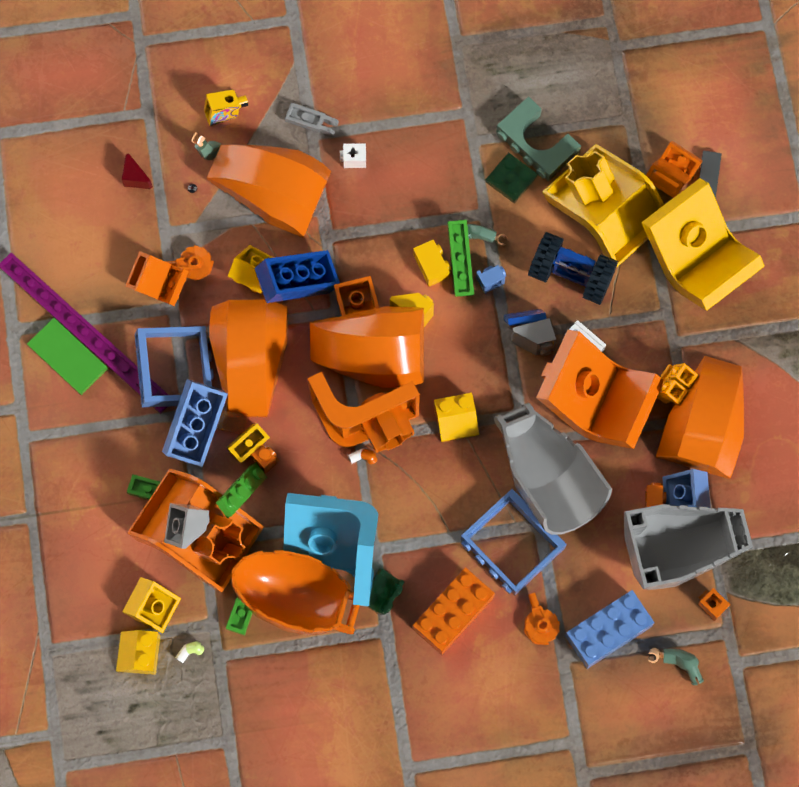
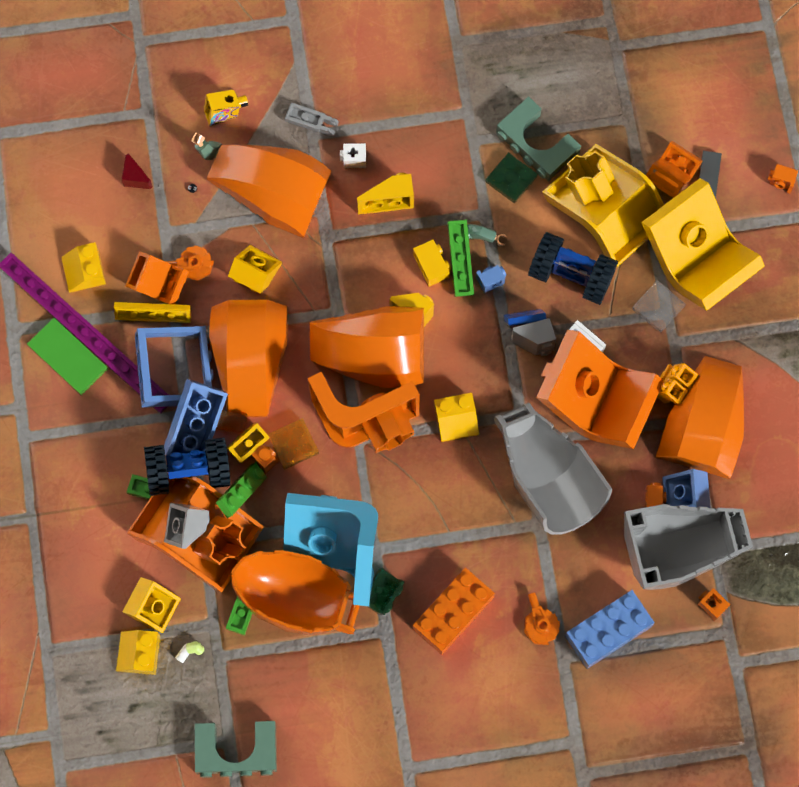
blue brick [254,250,340,303] -> none
orange slope [334,276,379,316] -> none
arm [348,448,377,465] -> none
medium blue window [461,489,567,595] -> none
sand green arm [648,648,704,686] -> none
none -> yellow slope [61,242,106,293]
none -> yellow tile [114,302,191,323]
none -> black plate [144,437,231,496]
none -> sand green arch [195,721,277,778]
none -> clear yellow plate [268,418,319,470]
none -> yellow slope [357,173,414,215]
none -> clear tile [632,281,686,333]
none -> orange brick [767,164,798,194]

